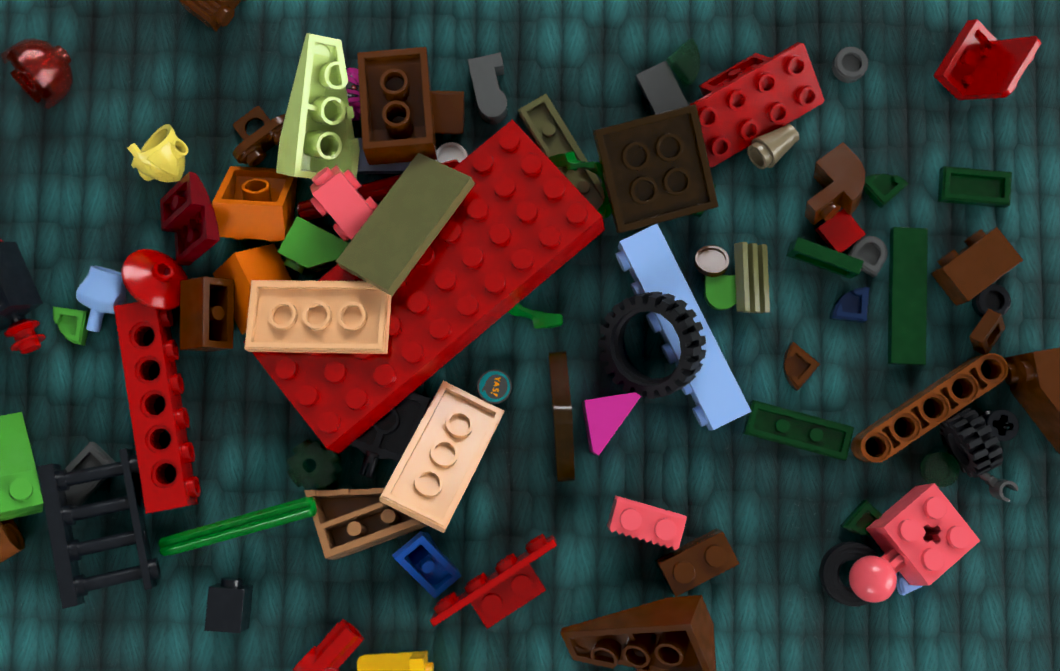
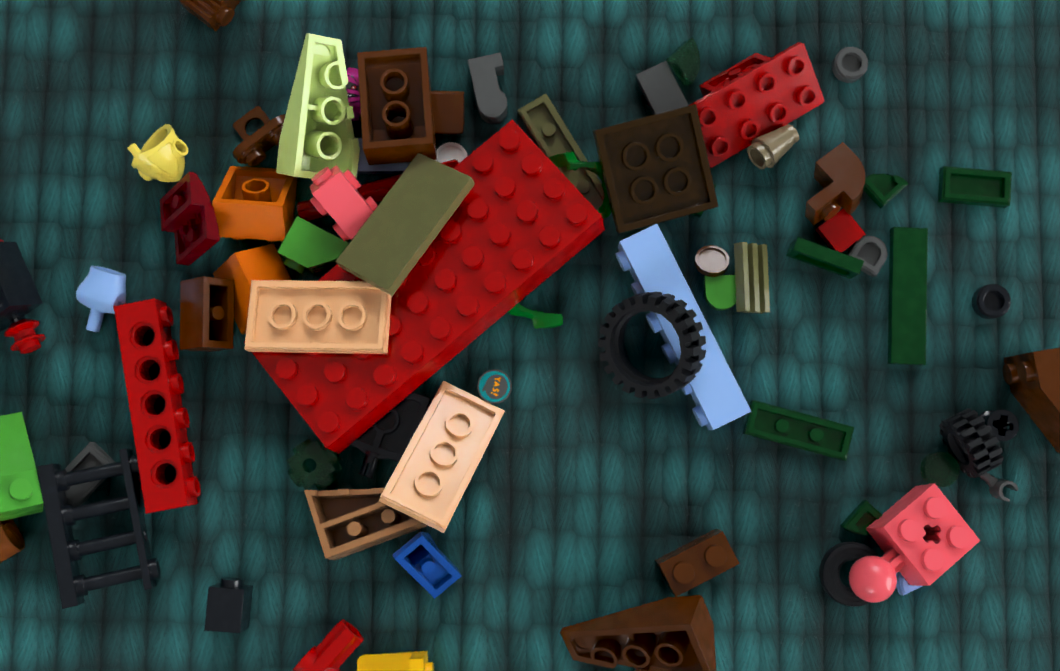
clear red cylinder [1,38,73,109] -> none
bright green tile [53,306,90,346] -> none
red dish [121,249,188,310] -> none
green axle [158,497,317,556] -> none
red bracket [429,533,557,629] -> none
dark brown beam [549,351,575,482] -> none
dark pink slope [582,392,641,456] -> none
coral brick [607,495,687,551] -> none
reddish brown tile [783,342,820,391] -> none
dark blue tile [830,287,870,323] -> none
dark orange beam [851,353,1008,463] -> none
reddish brown brick [930,227,1023,306] -> none
red bracket [933,19,1041,100] -> none
reddish brown tile [969,308,1005,354] -> none

